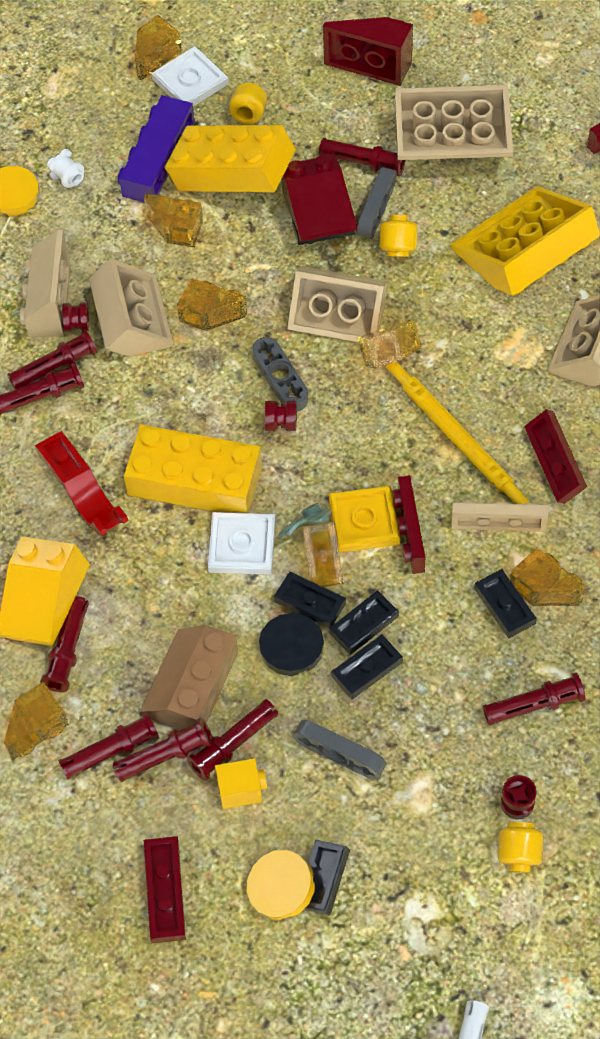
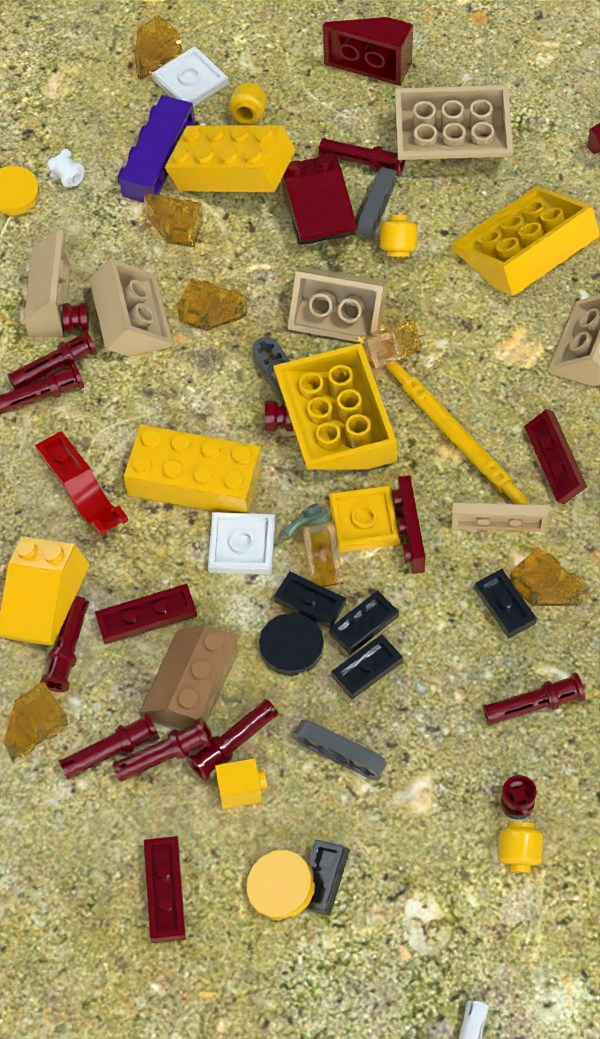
none -> dark red plate [95,584,197,645]
none -> yellow slope [273,343,397,470]

